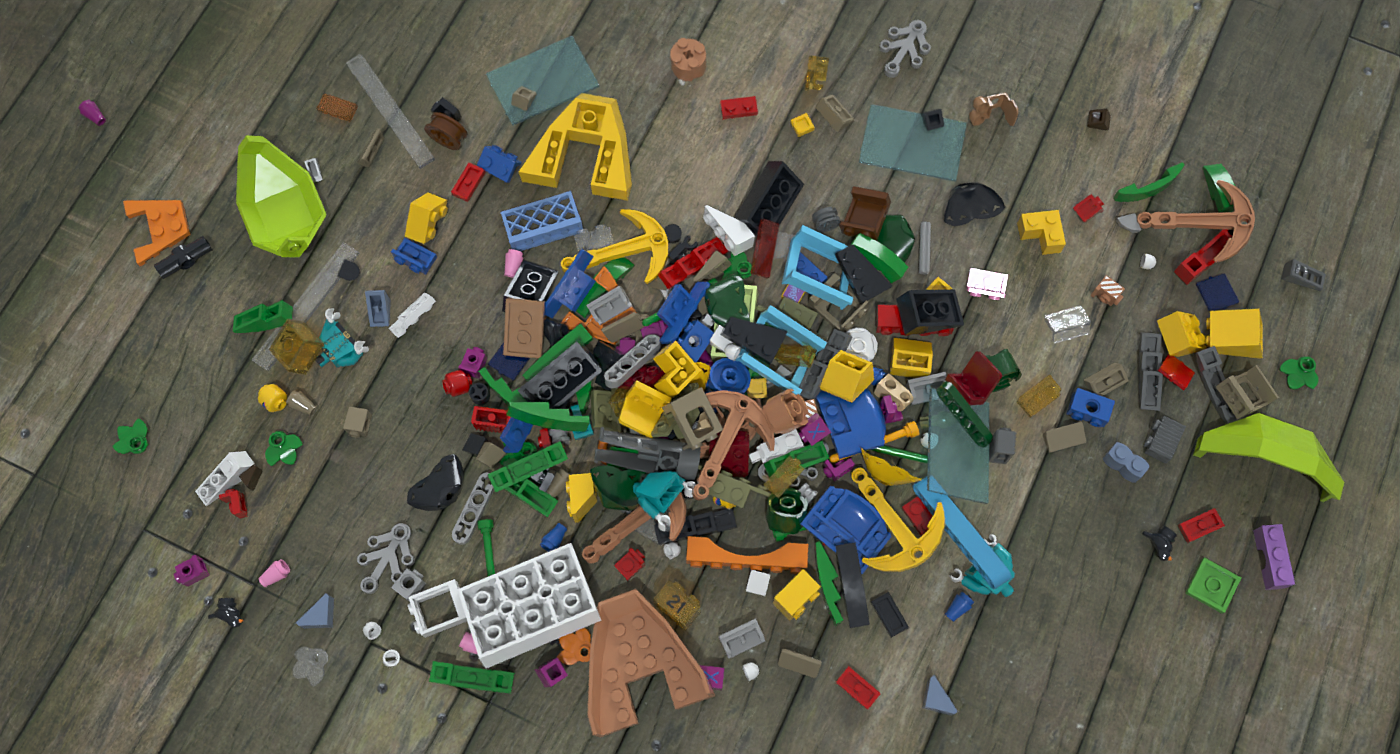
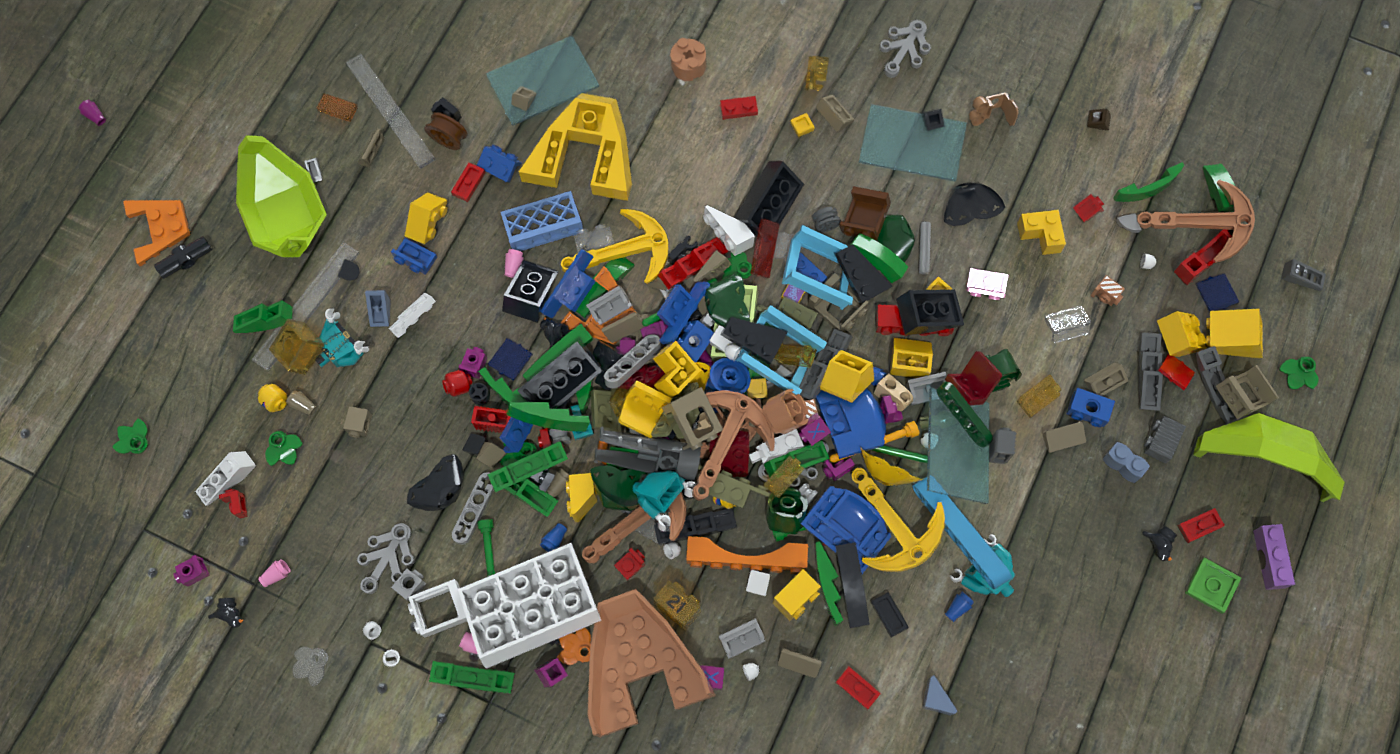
dark brown slope [239,464,263,491] -> none
sand blue slope [296,594,334,629] -> none
medium nougat tile [503,298,545,358] -> none
black tile [664,224,682,244] -> none
white tile [846,328,878,361] -> none
red plate [901,496,933,537] -> none

